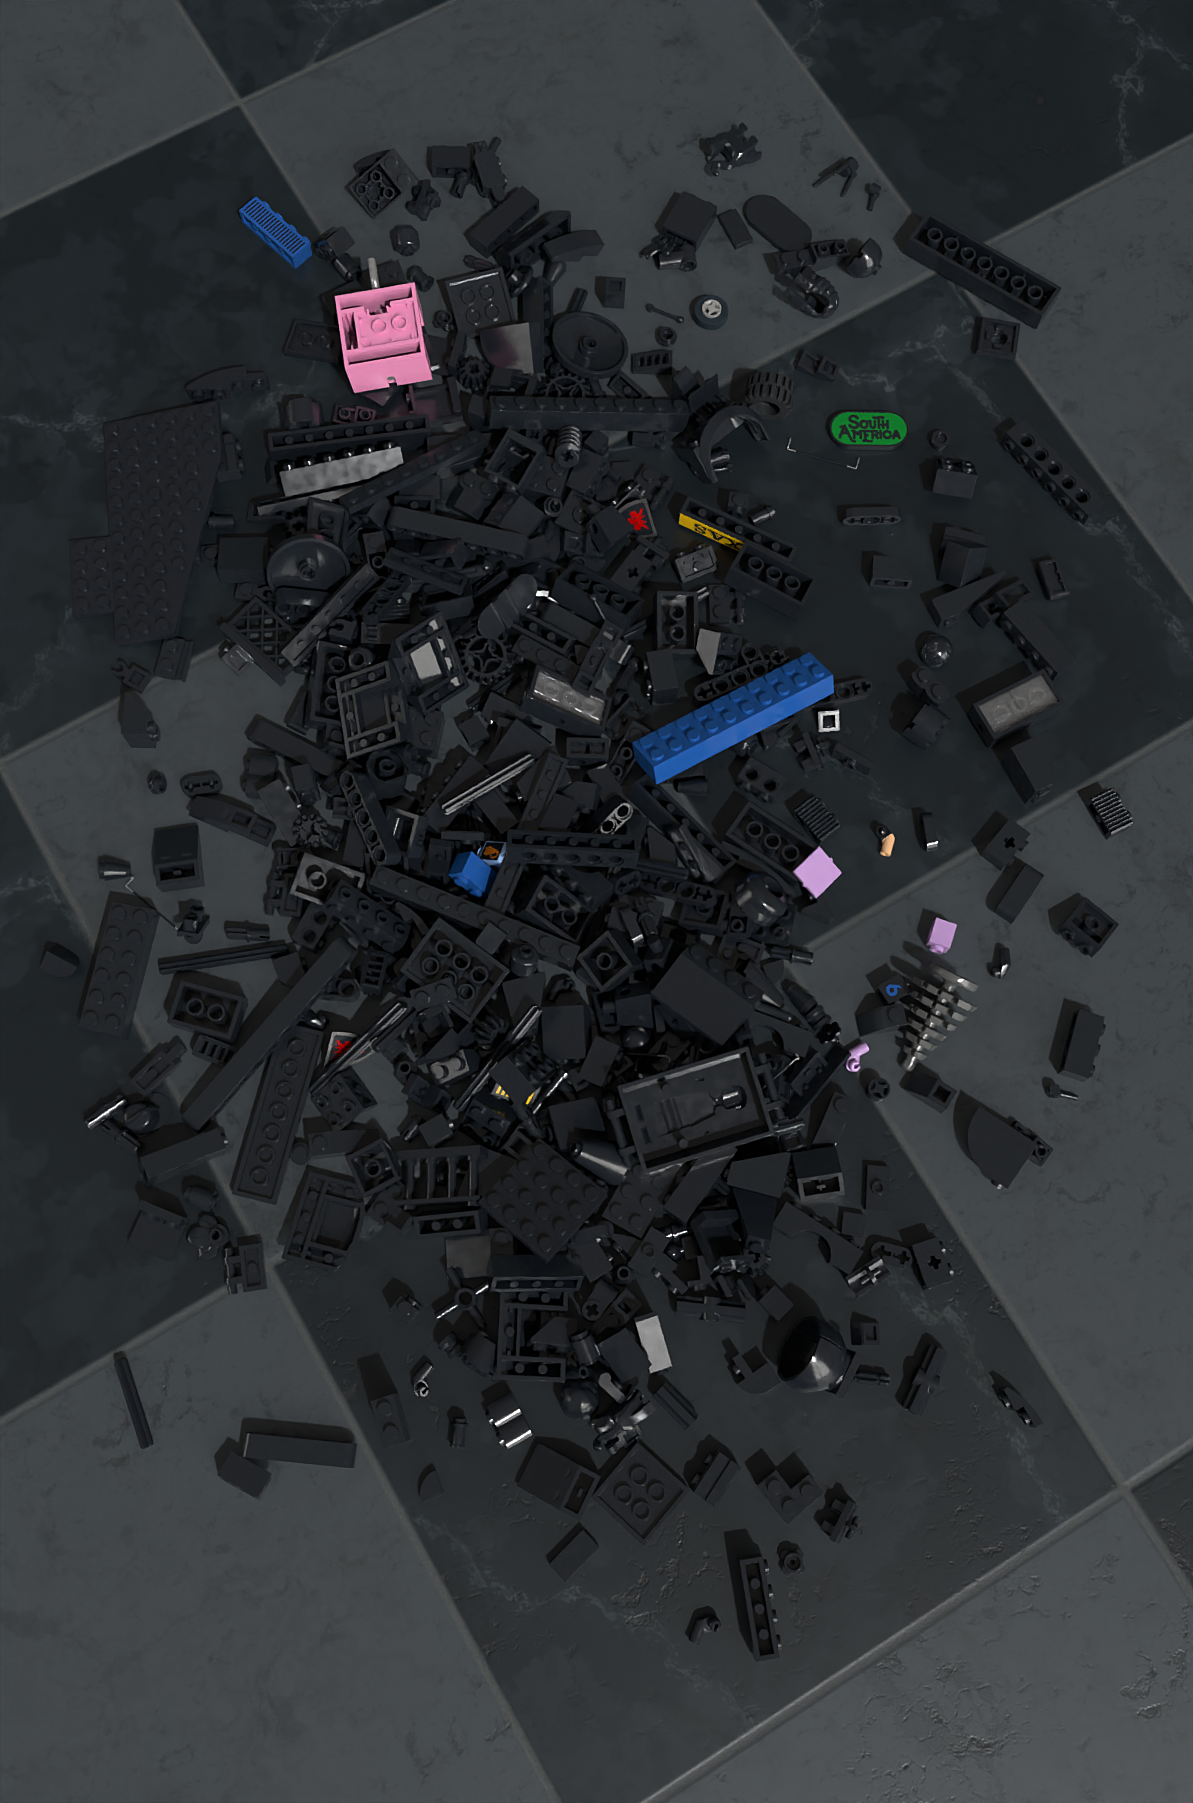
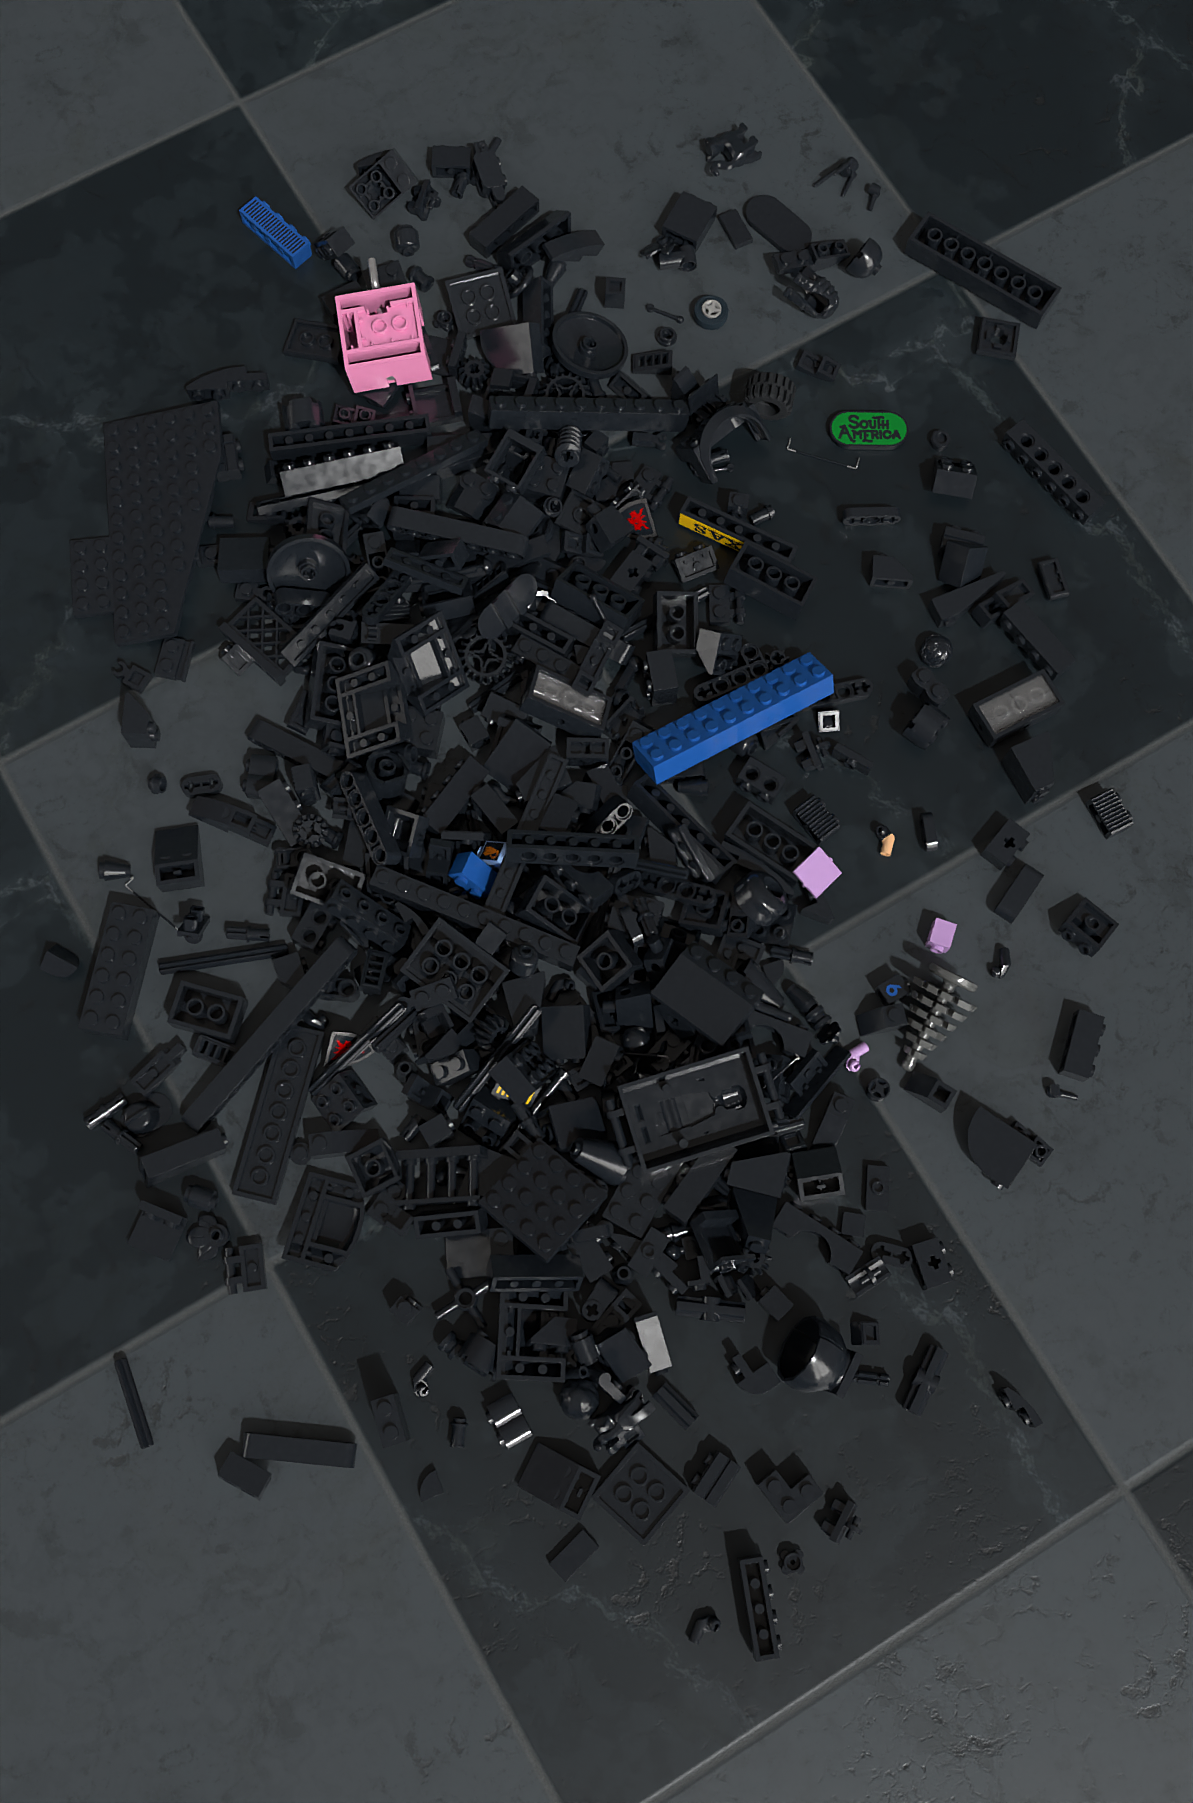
black axle [441,753,535,815] -> none

